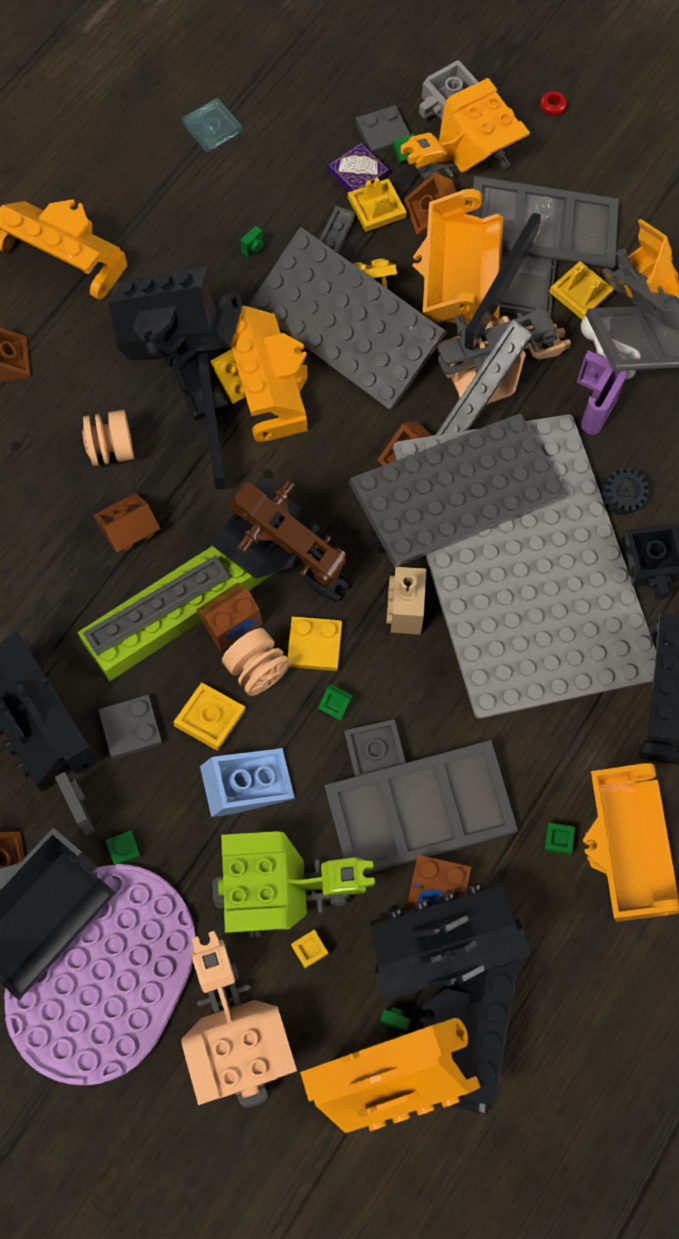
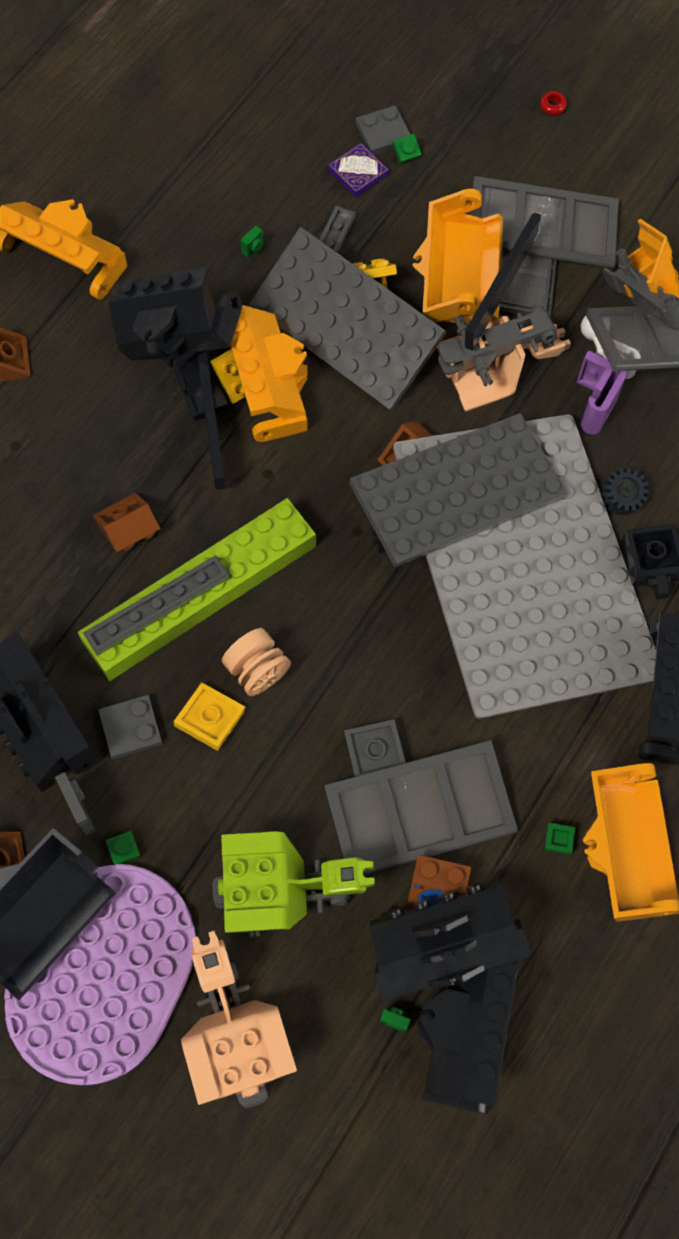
light nougat wheel [82,410,134,467] -> none
clear light blue plate [182,98,242,152] -> none
dark orange slope [196,582,263,652] -> none
light blue slope [200,748,294,817] -> none
piece [210,477,348,602] -> none
yellow plate [288,616,342,671] -> none
yellow plate [291,930,329,969] -> none
light orange piece [300,1018,481,1133] -> none
green plate [318,684,353,720] -> none
yellow plate [348,178,407,232] -> none
tan brick [386,567,426,634] -> none
light orange piece [401,78,530,180] -> none
dark orange slope [404,172,457,236] -> none
light grey hinge [419,60,478,120] -> none
tile [435,320,534,436] -> none
yellow plate [549,261,614,319] -> none

